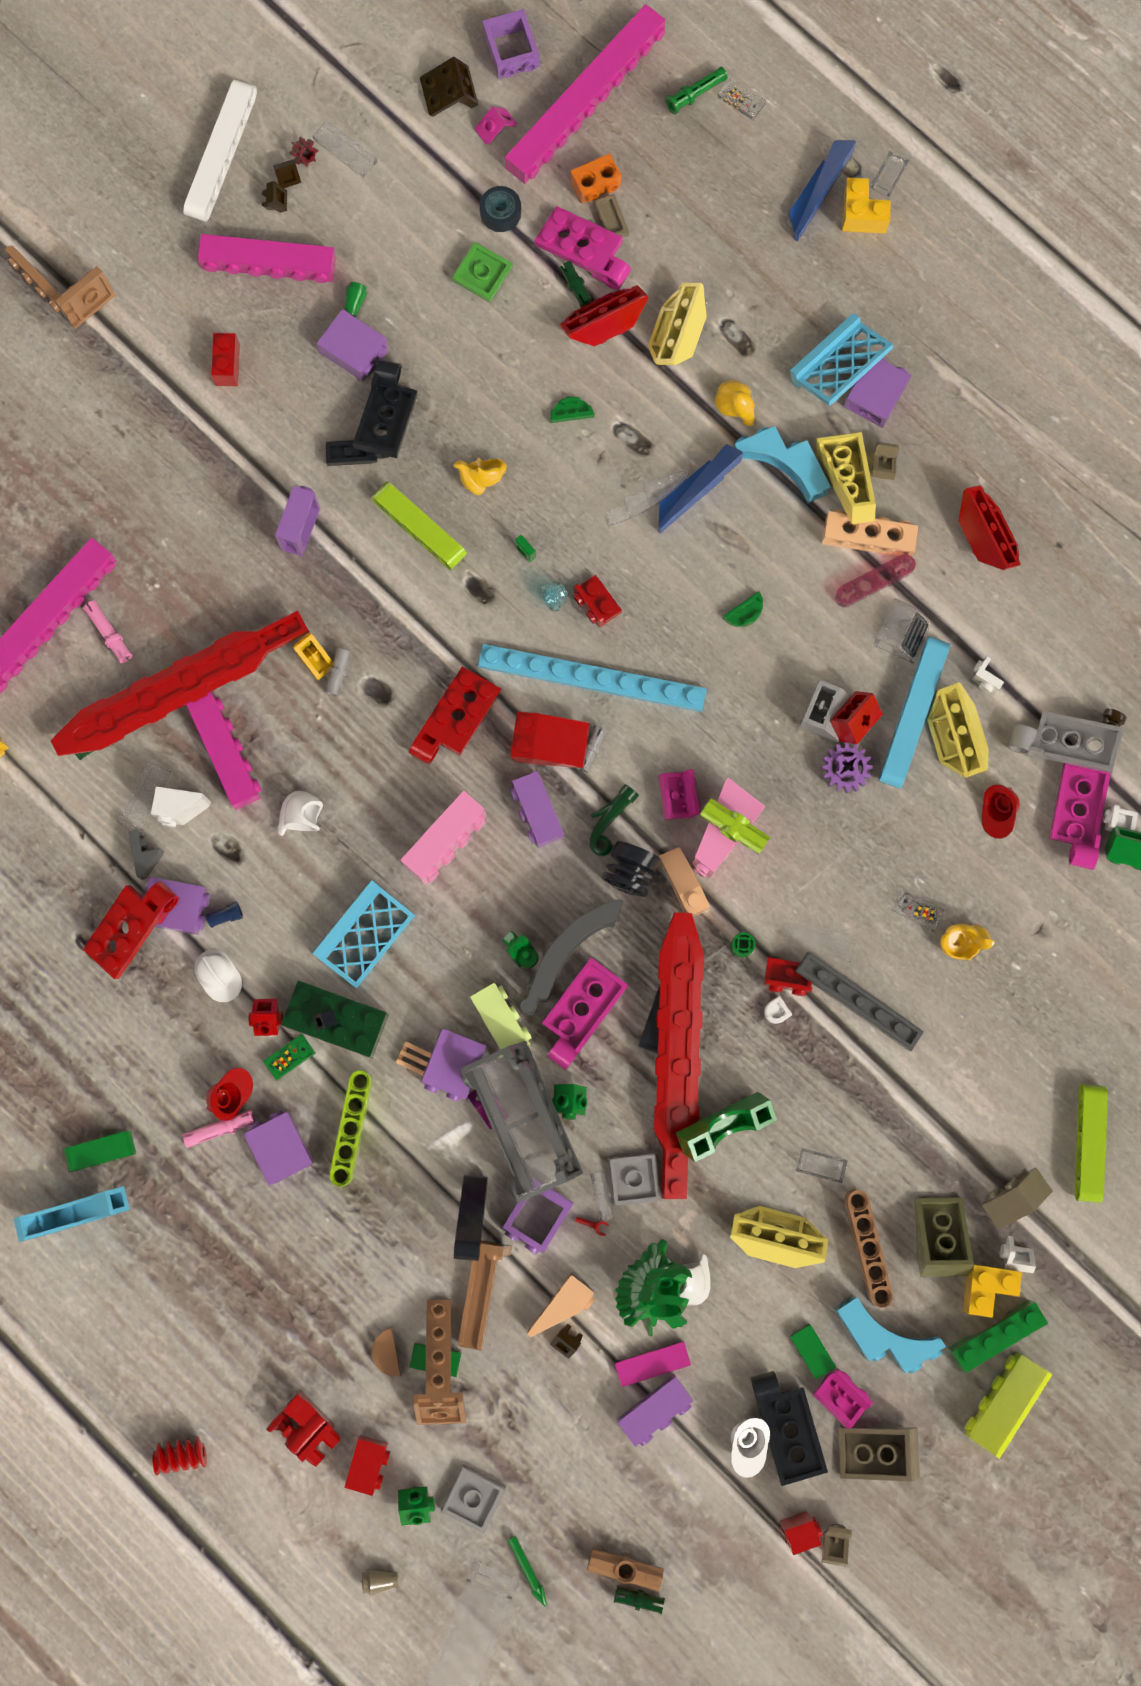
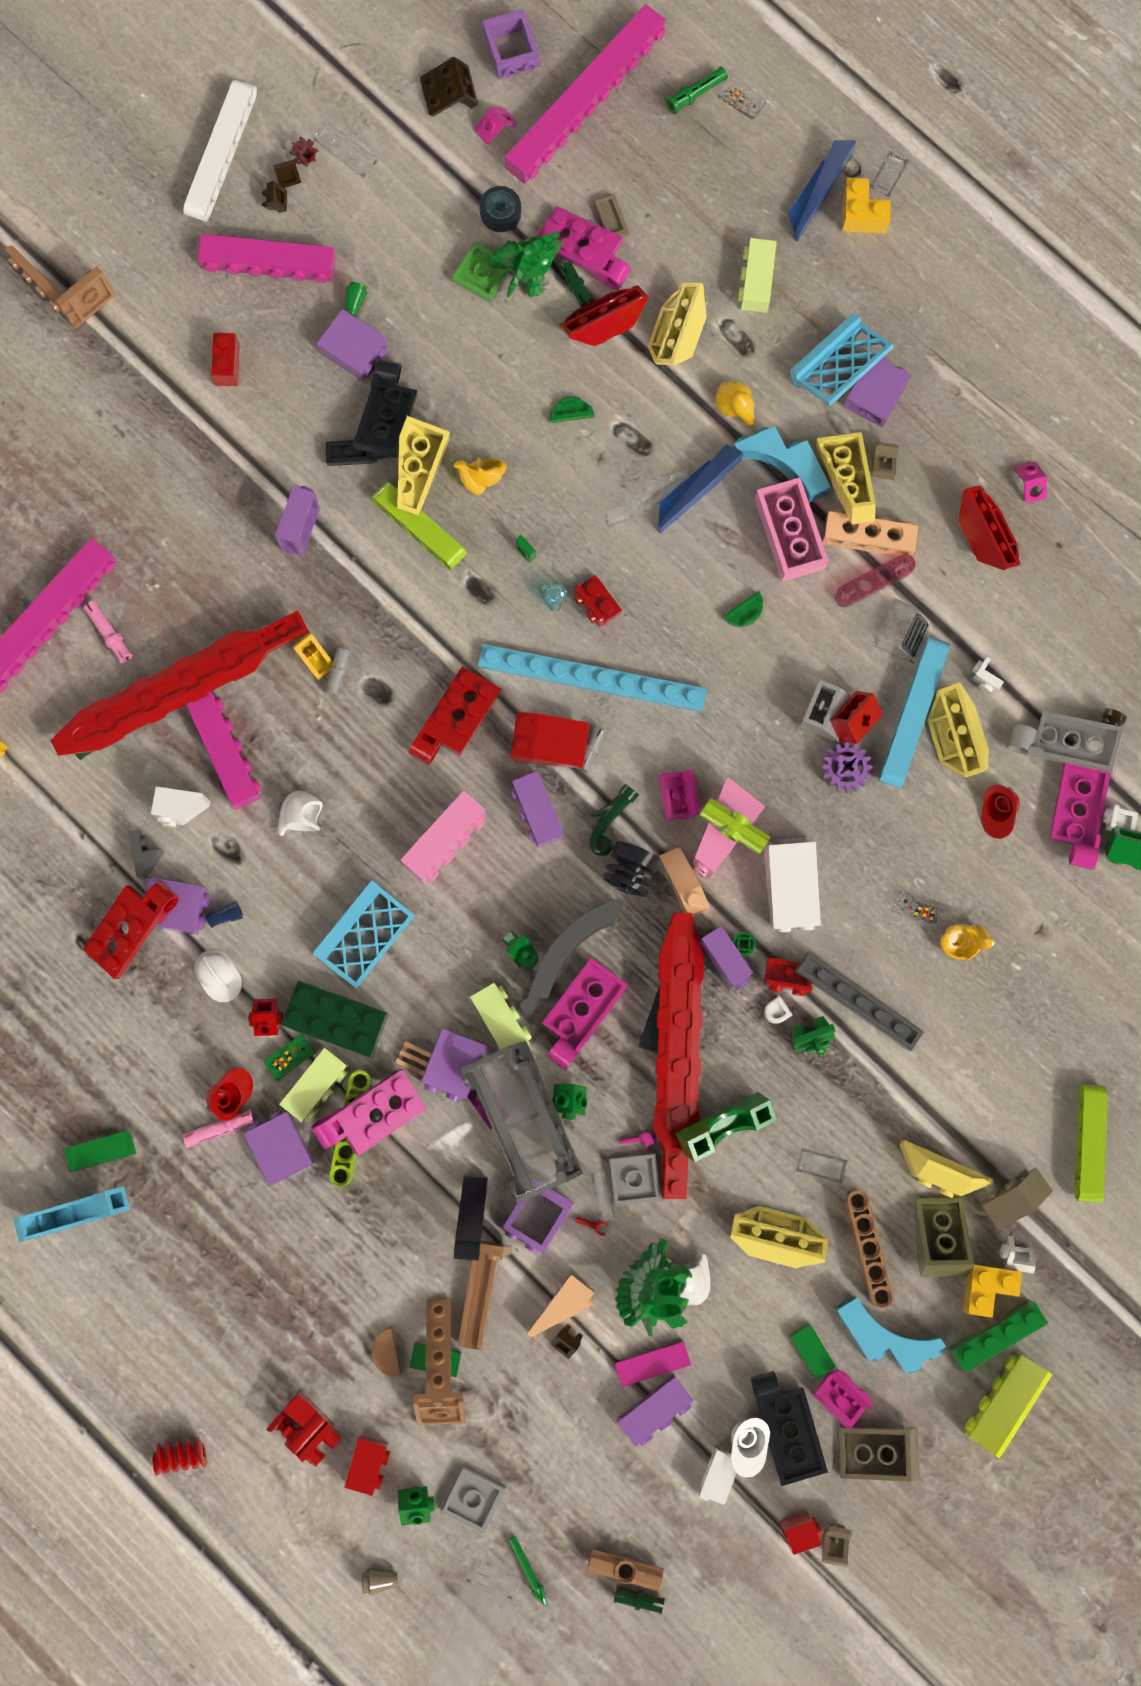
black piece [313,1010,339,1031] -> none
orange brick [570,153,622,203] -> none
none -> yellowish green brick [279,1048,349,1123]
none -> dark pink hinge [311,1069,426,1156]
none -> light yellow wedge [397,416,450,516]
none -> green piece [489,231,563,298]
none -> dark pink hand [620,1132,655,1148]
none -> white panel [697,1447,737,1505]
none -> medium lavender brick [700,926,753,990]
none -> yellowish green brick [738,238,777,313]
none -> bright pink brick [754,478,828,582]
none -> white slope [763,837,821,932]
none -> green hips [792,1016,836,1058]
none -> light yellow wedge [899,1140,994,1198]
none -> dark pink bracket [1015,462,1047,503]

